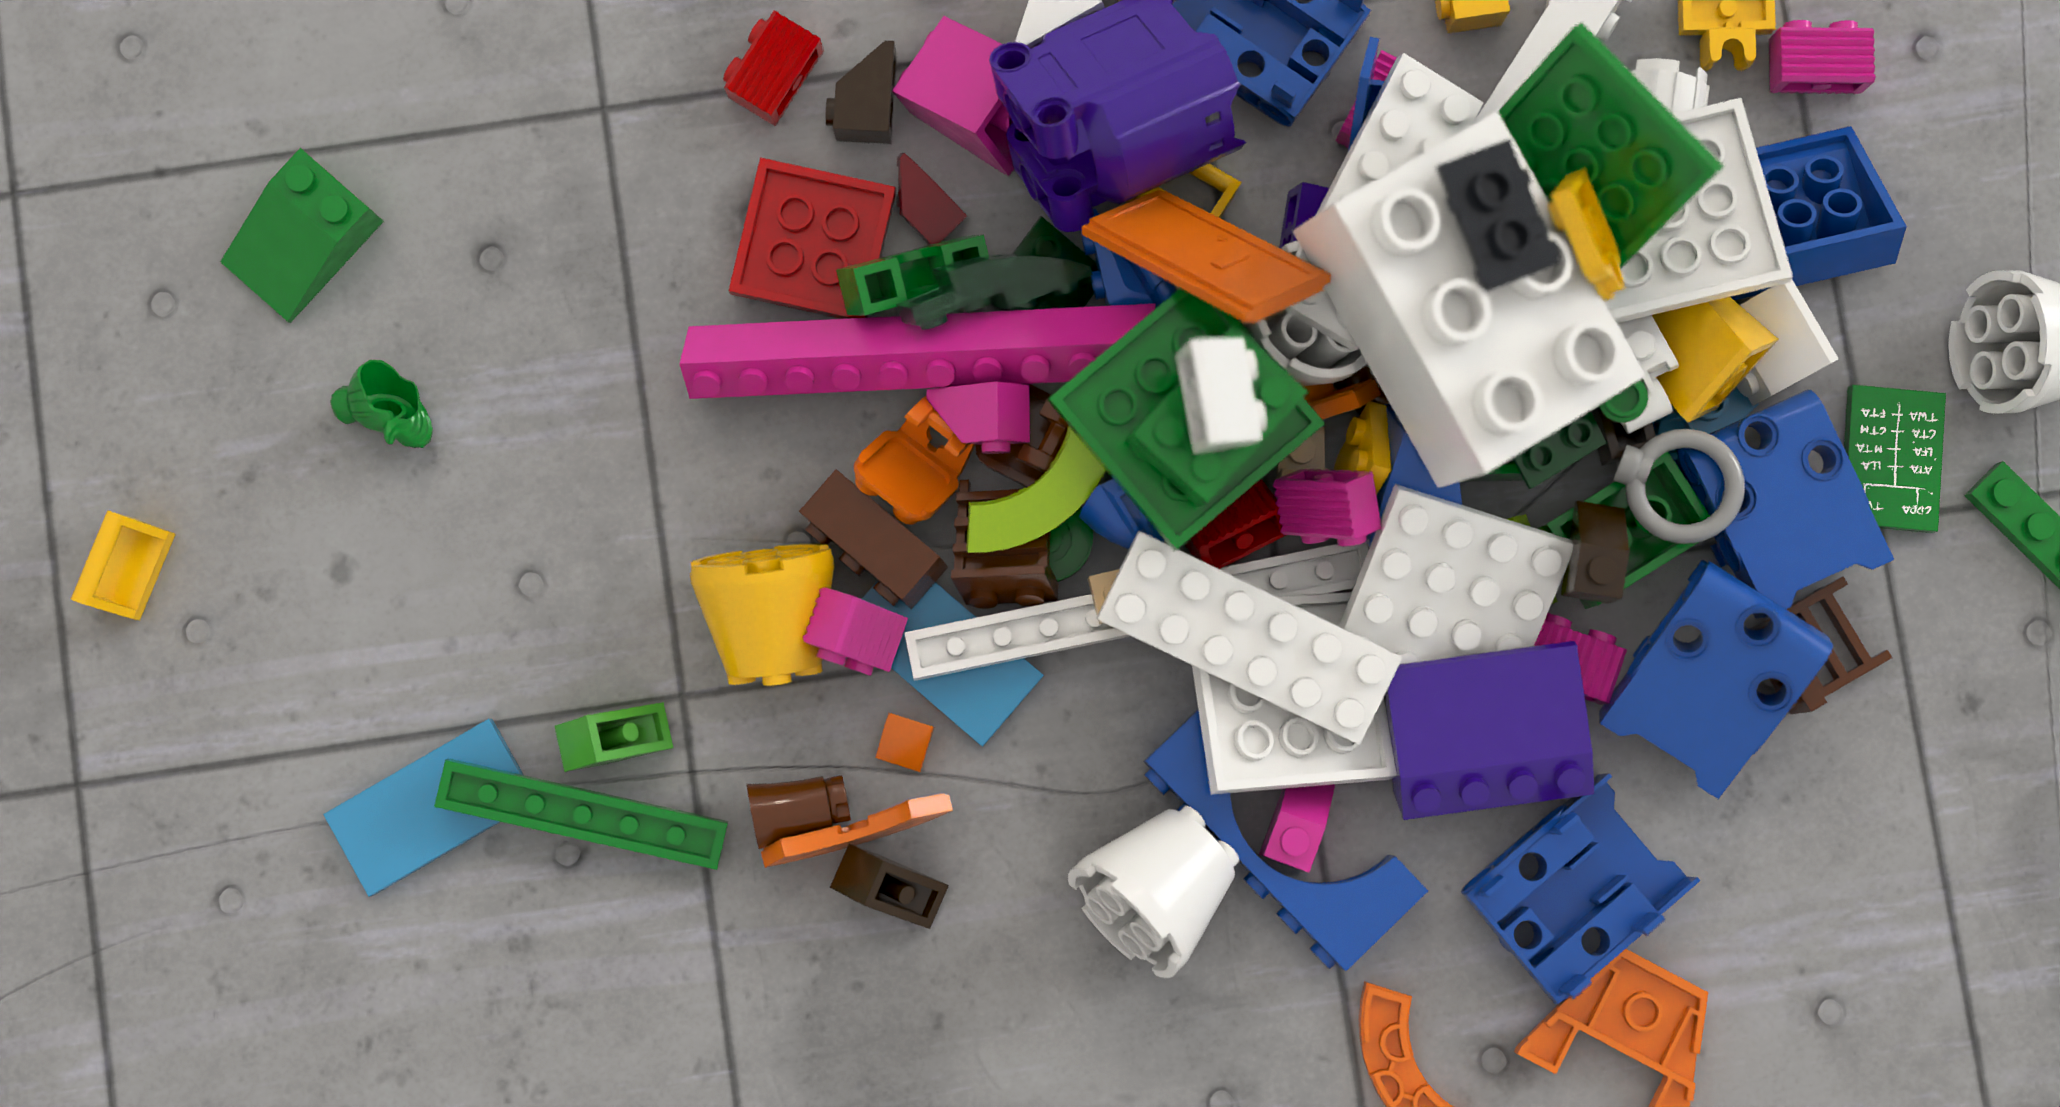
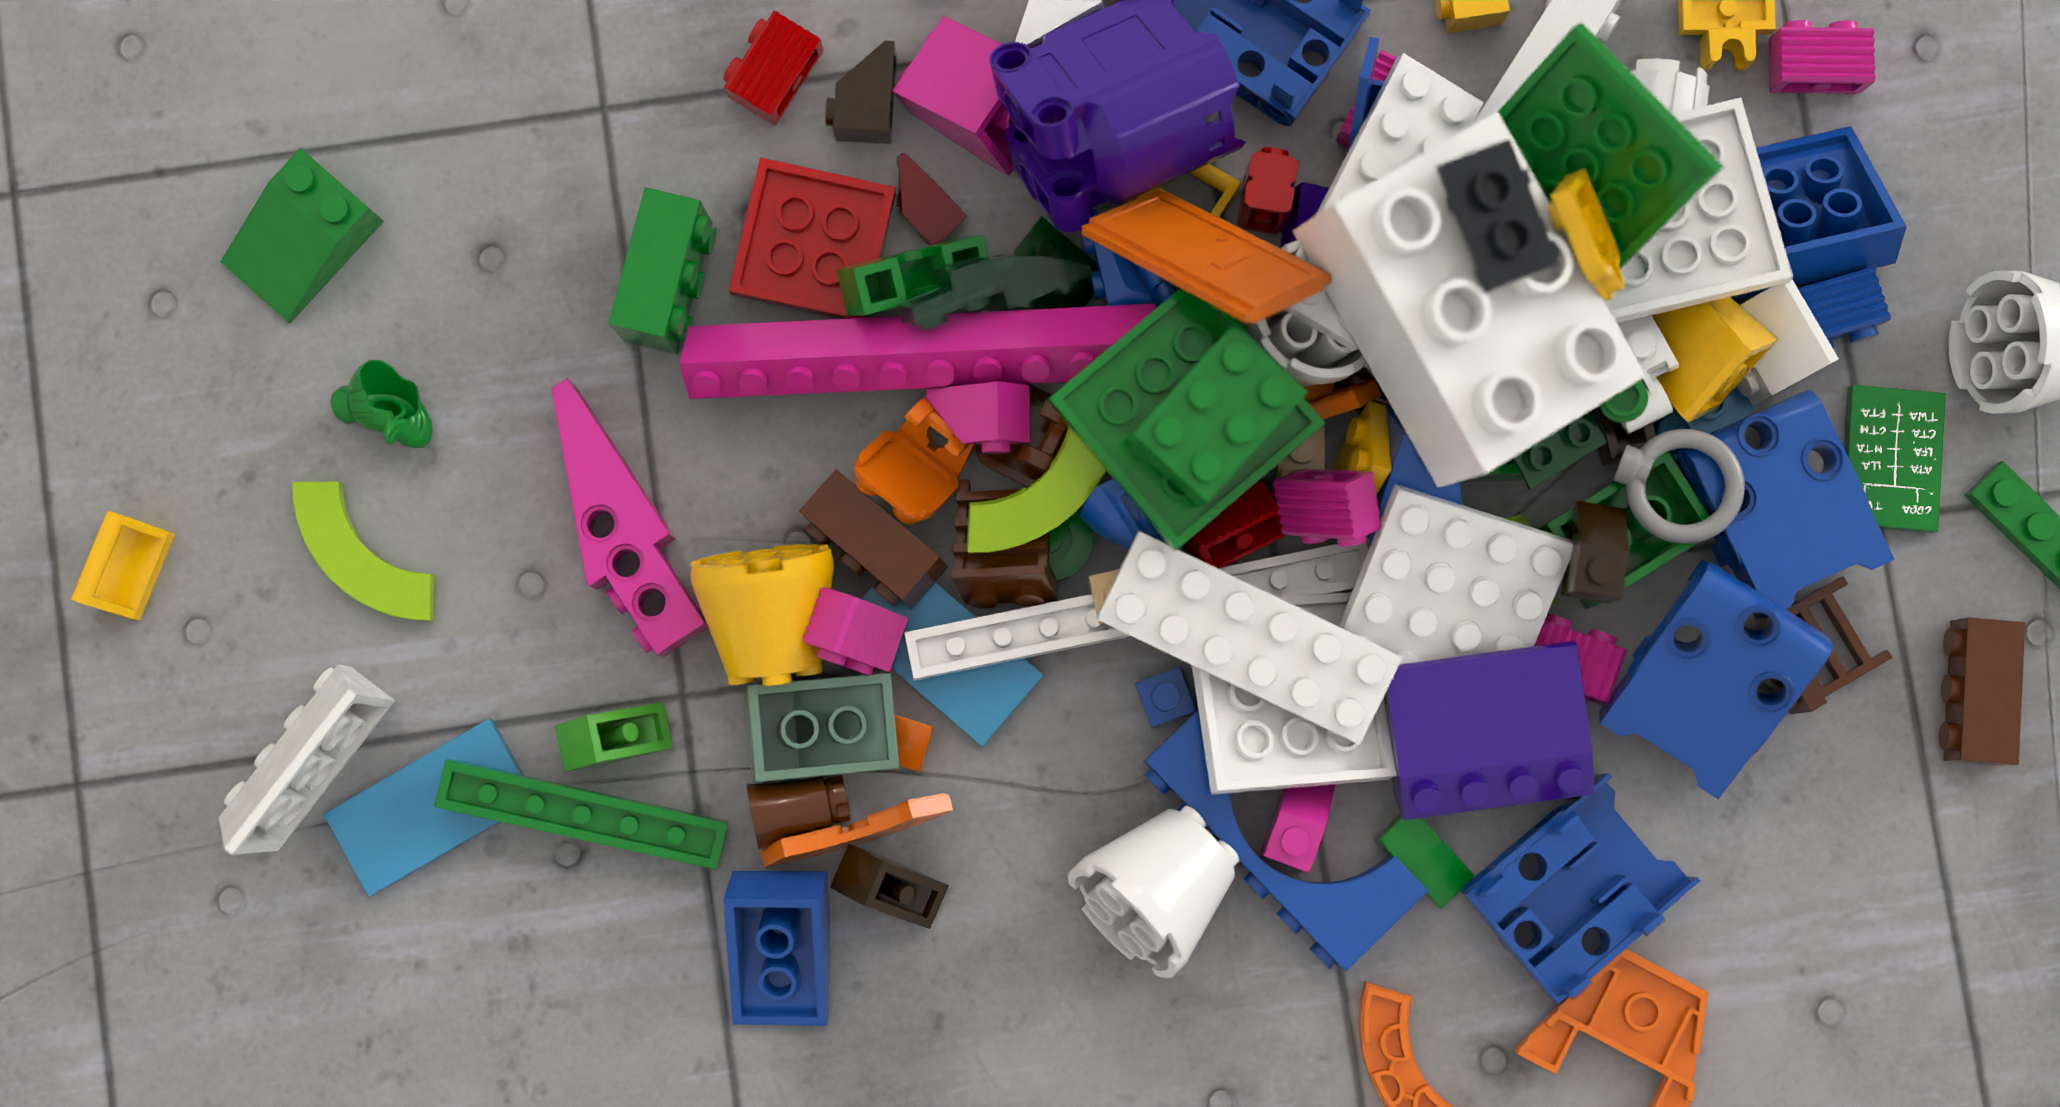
white slope [1176,338,1267,455] -> none
none -> white slope [219,664,396,855]
none -> lime tile [292,481,435,622]
none -> dark pink brick [551,378,708,657]
none -> green brick [608,187,717,354]
none -> blue slope [723,871,830,1026]
none -> sand green slope [744,673,899,782]
none -> blue plate [1135,667,1196,728]
none -> red brick [1236,147,1299,234]
none -> green slope [1374,814,1475,909]
none -> blue brick [1798,267,1891,348]
none -> reddish brown brick [1939,617,2025,766]

